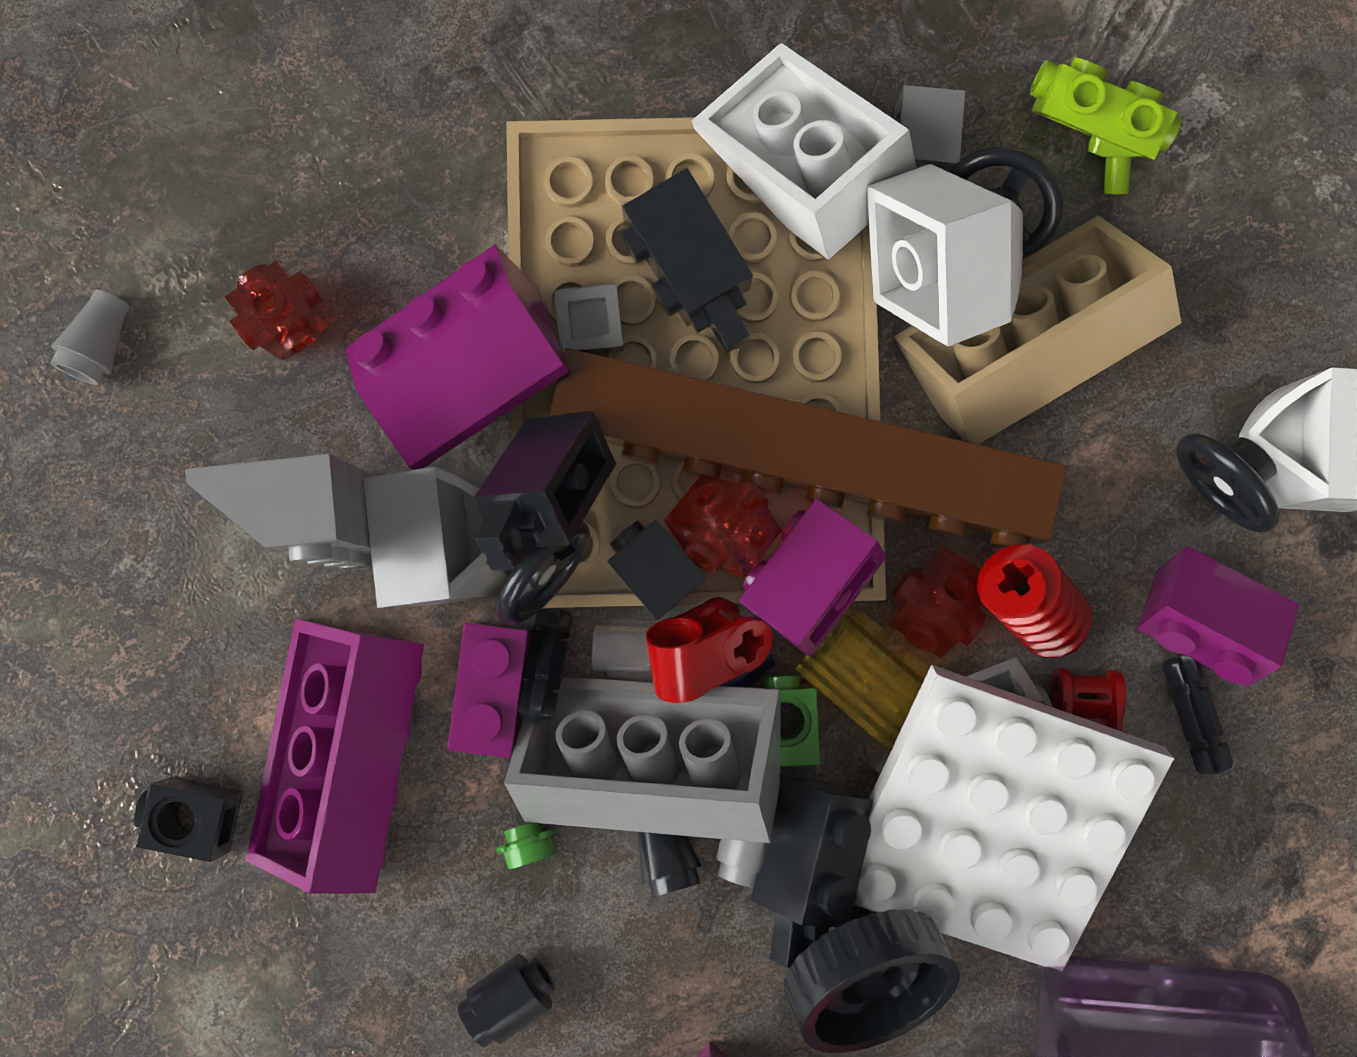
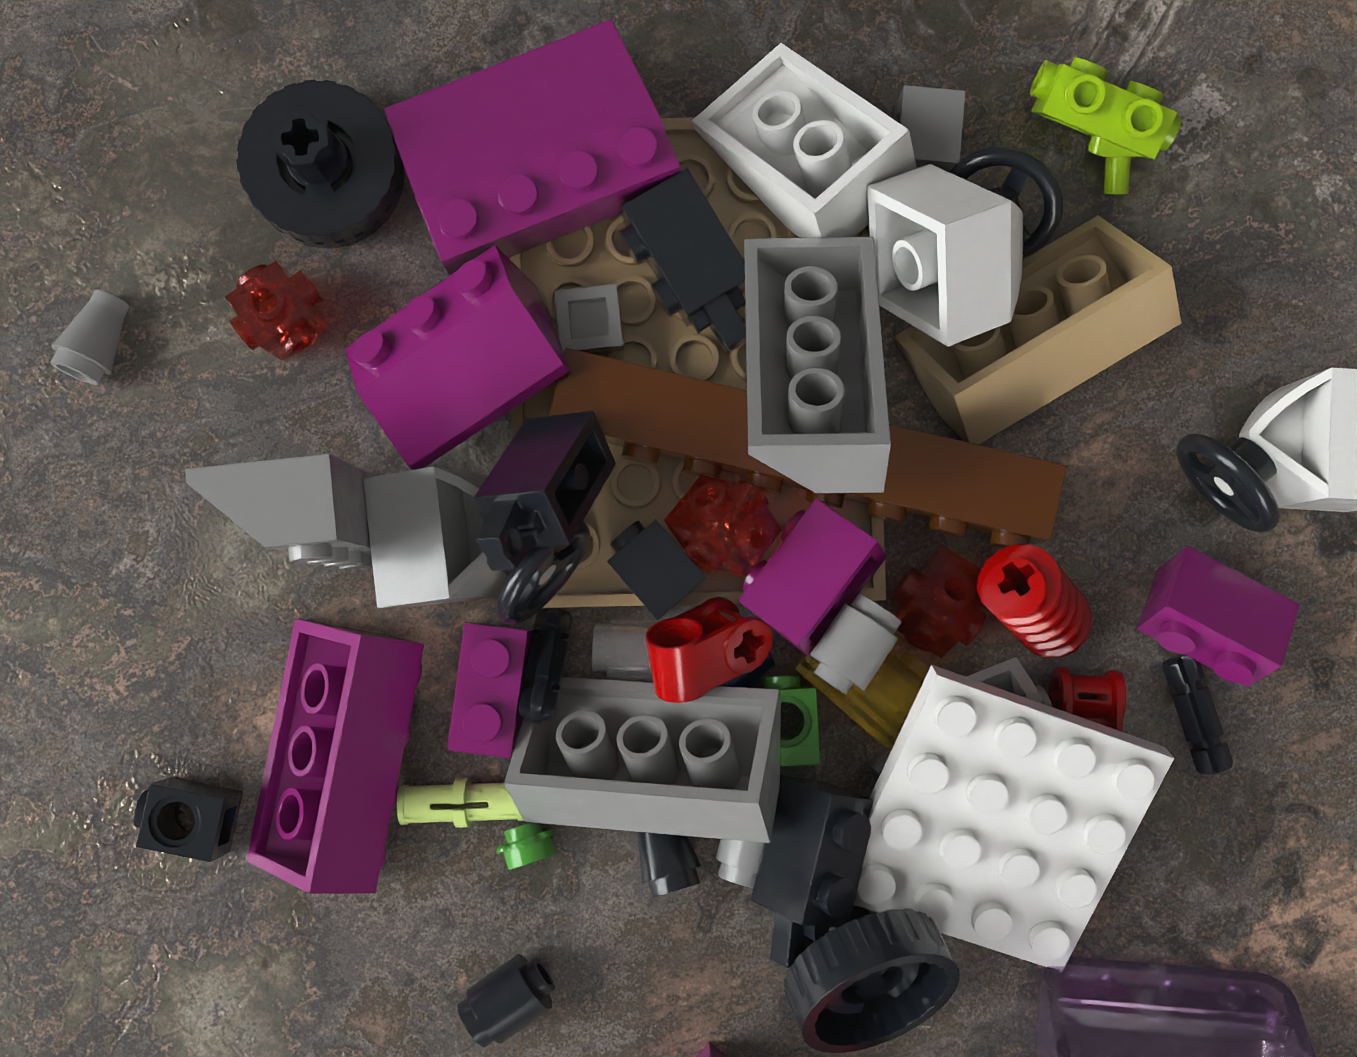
none -> black piece [236,80,405,249]
none -> magenta slope [384,19,680,275]
none -> yellowish green pin [397,778,524,828]
none -> light grey slope [744,237,891,493]
none -> light grey brick [810,594,902,694]

